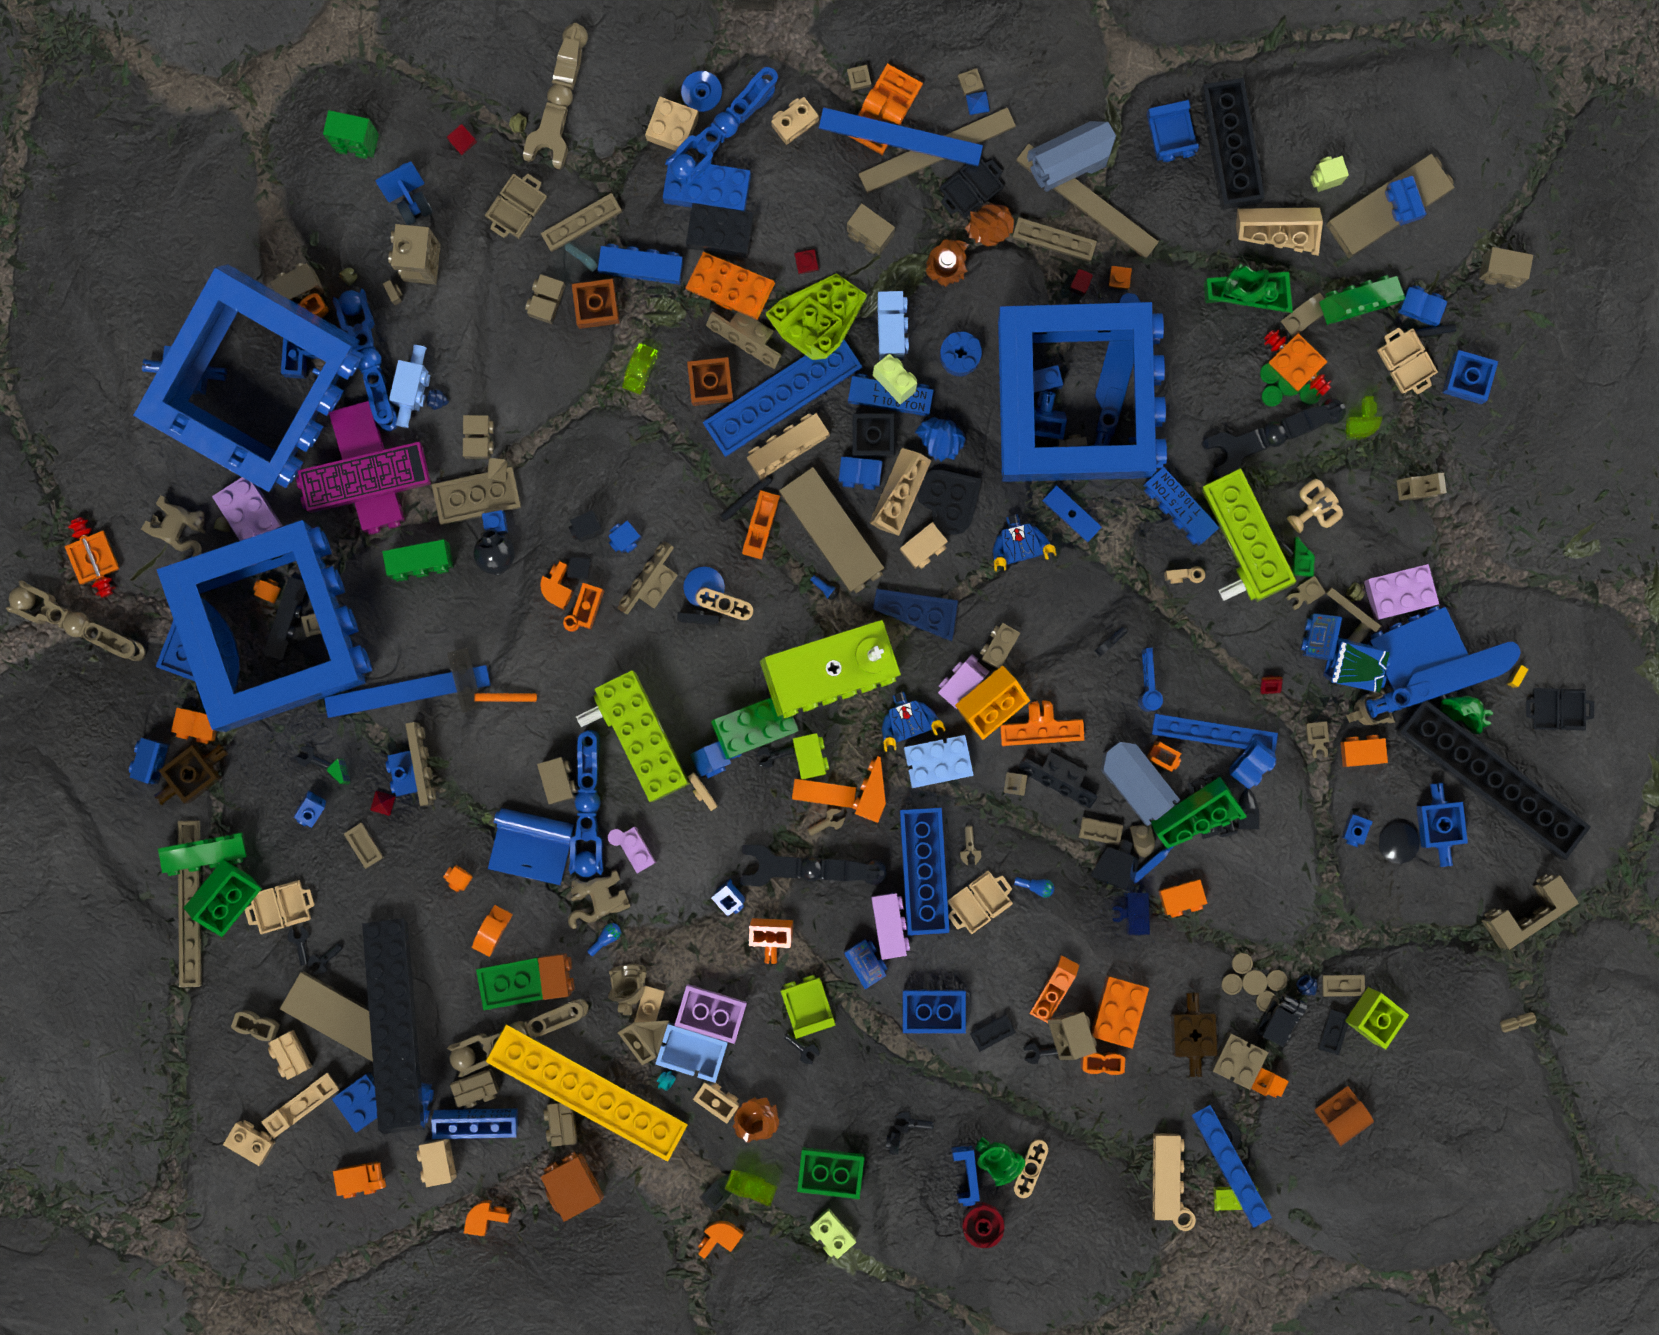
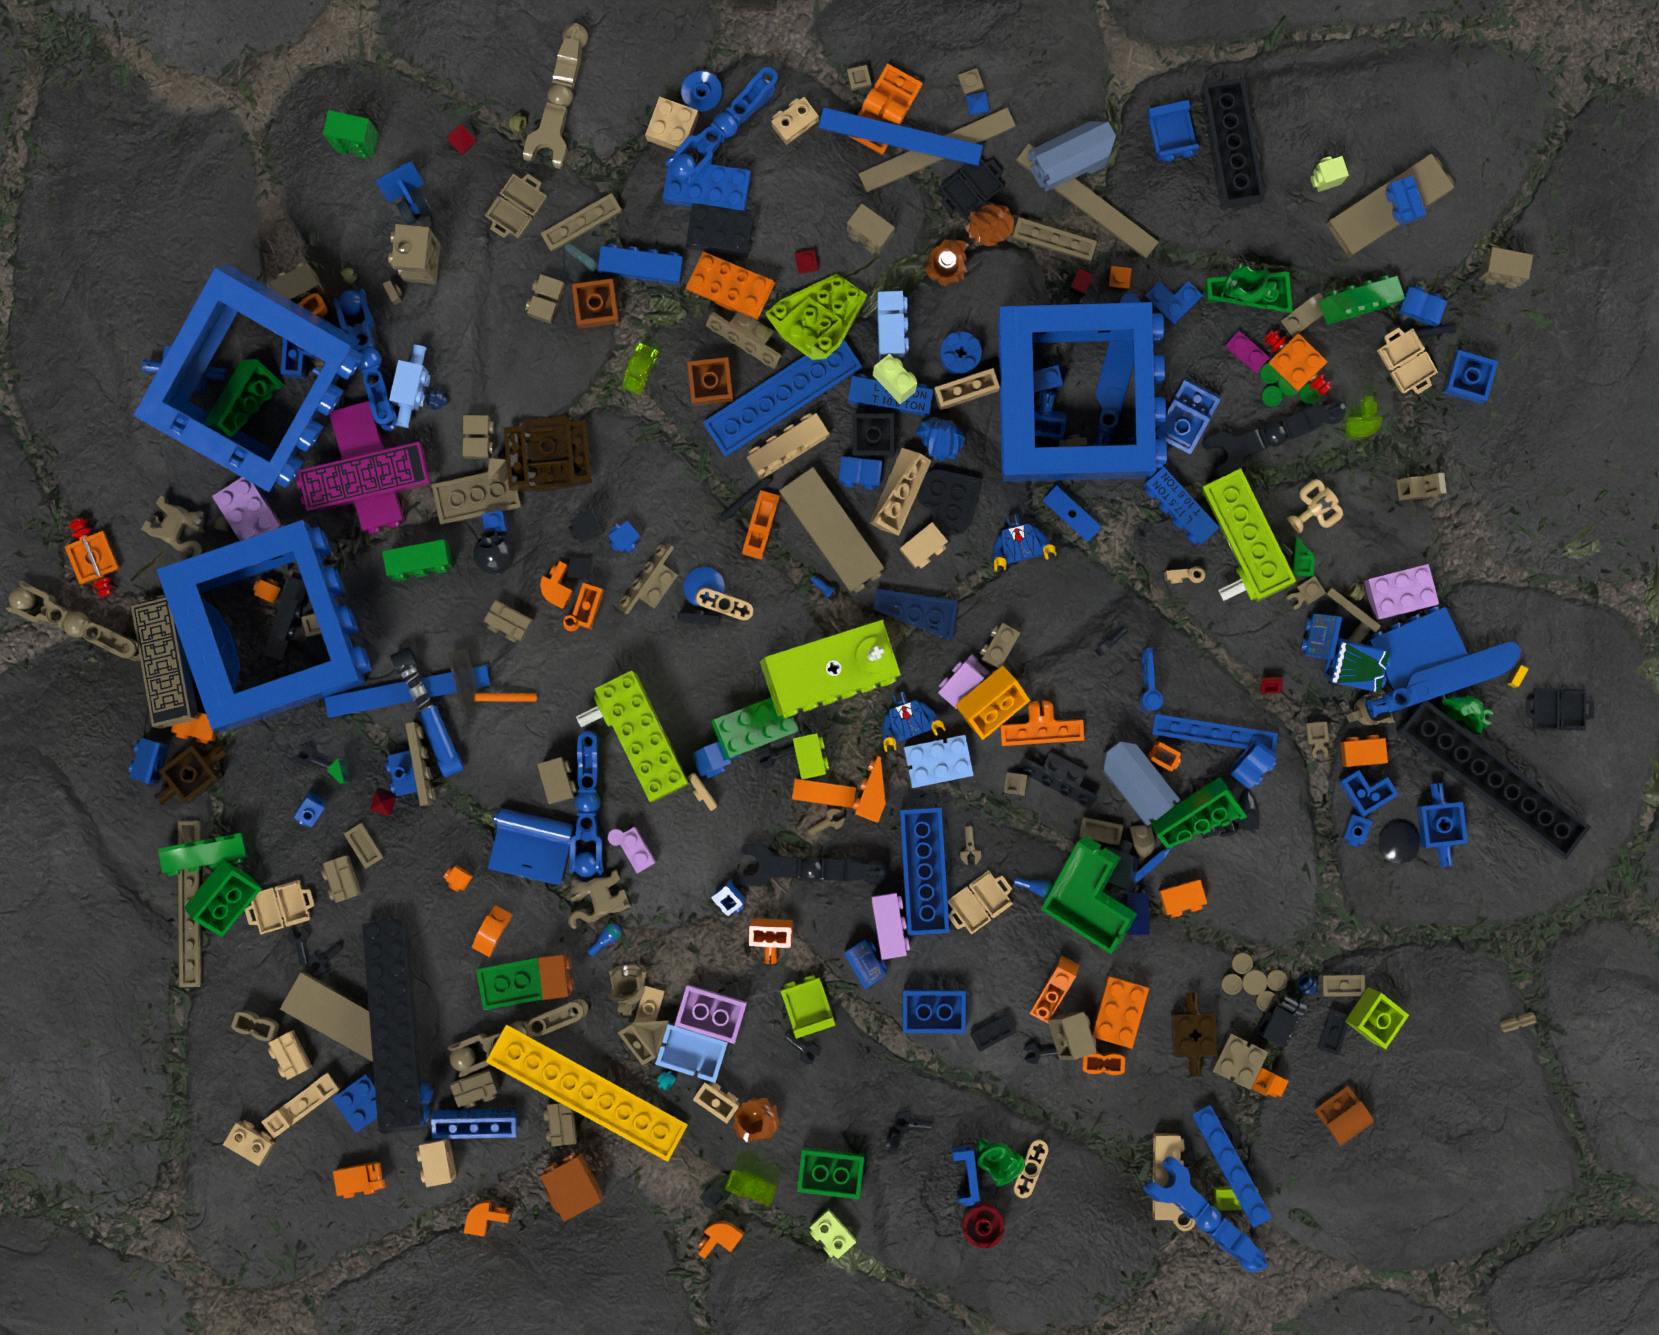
tan wedge [1236,208,1323,256] -> none
dark tan plate [1481,874,1579,950] -> none
none -> dark tan brick [131,595,199,729]
none -> green wedge [203,359,284,438]
none -> dark tan brick [321,855,362,903]
none -> piece [390,647,464,778]
none -> dark tan brick [484,600,534,643]
none -> dark brown slope [504,416,592,491]
none -> tan brick [934,368,1000,410]
none -> green piece [1041,836,1137,954]
none -> blue piece [1143,1156,1268,1273]
none -> blue plate [1145,281,1203,325]
none -> blue slope [1155,378,1221,455]
none -> magenta plate [1225,331,1270,373]
none -> blue brick [1337,770,1399,817]

